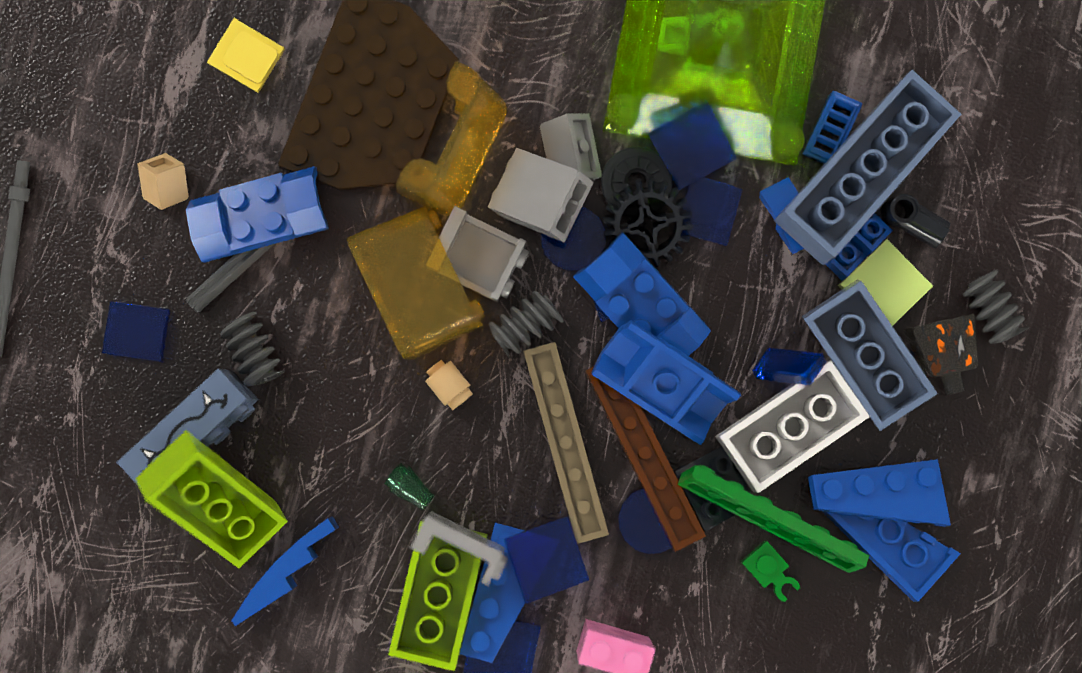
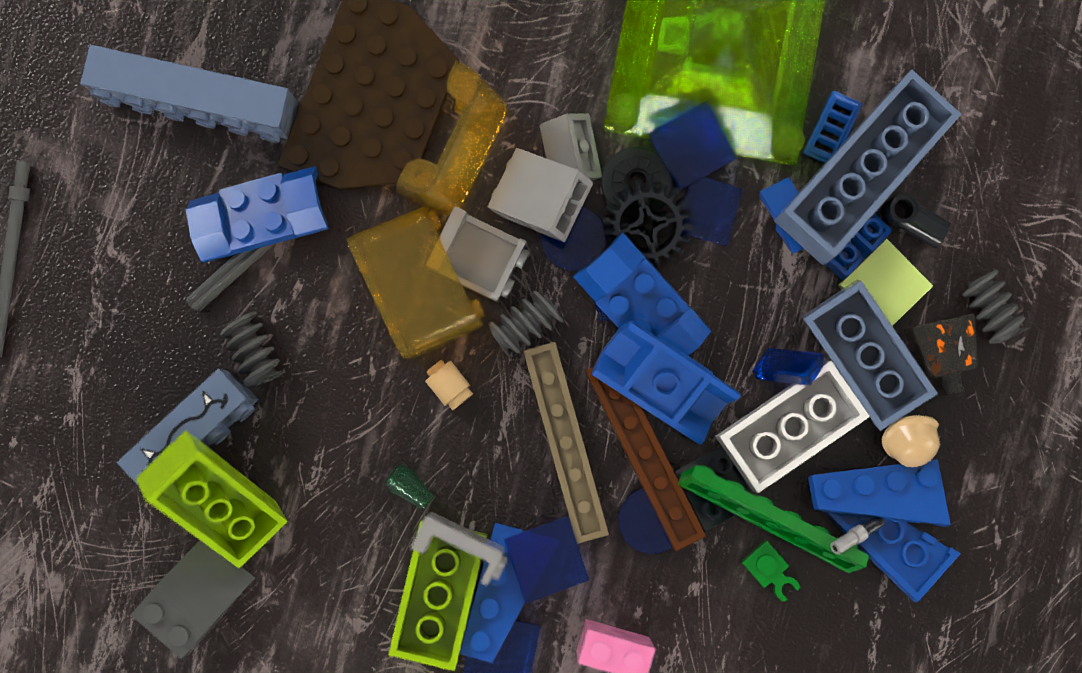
clear blue piece [102,301,170,362] -> none
tan panel [137,153,189,210] -> none
light yellow piece [207,18,285,93] -> none
blue slope [231,516,339,626] -> none
none -> sand blue brick [80,44,299,143]
none -> dark grey slope [131,540,256,660]
none -> light grey piece [830,517,885,555]
none -> tan helmet [882,416,940,467]

